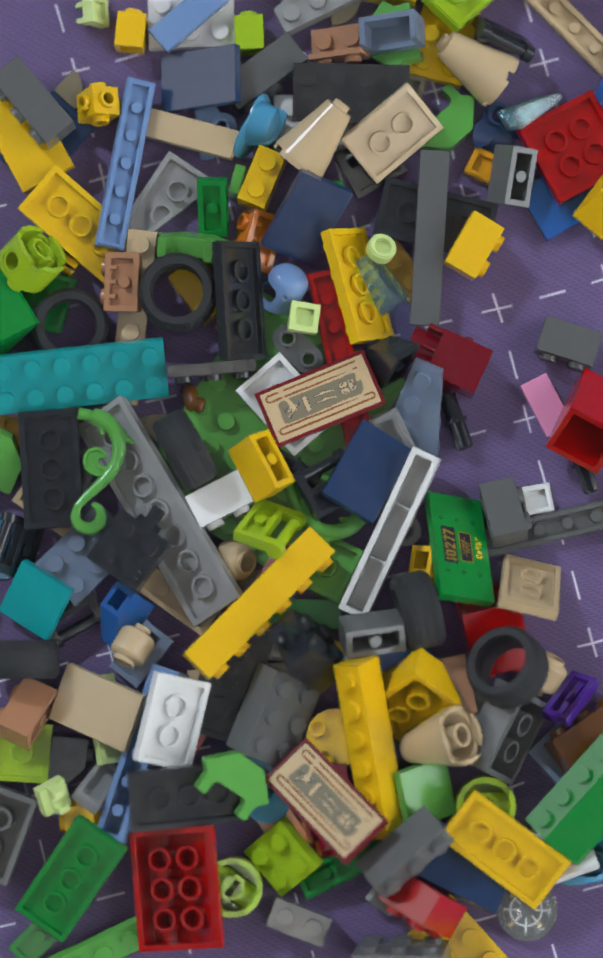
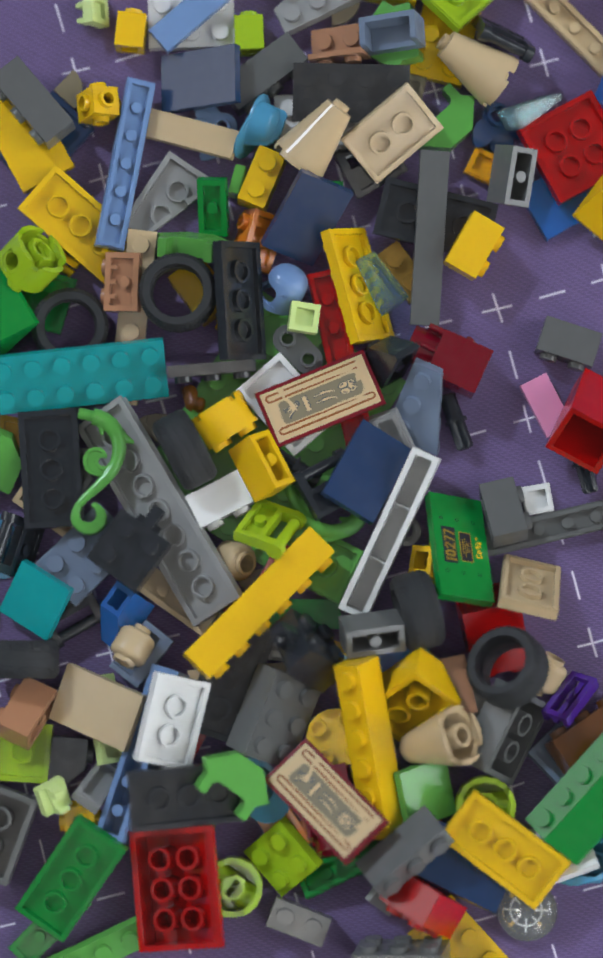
yellowish green tile [366,234,397,264] -> none
none -> yellow brick [191,389,258,453]

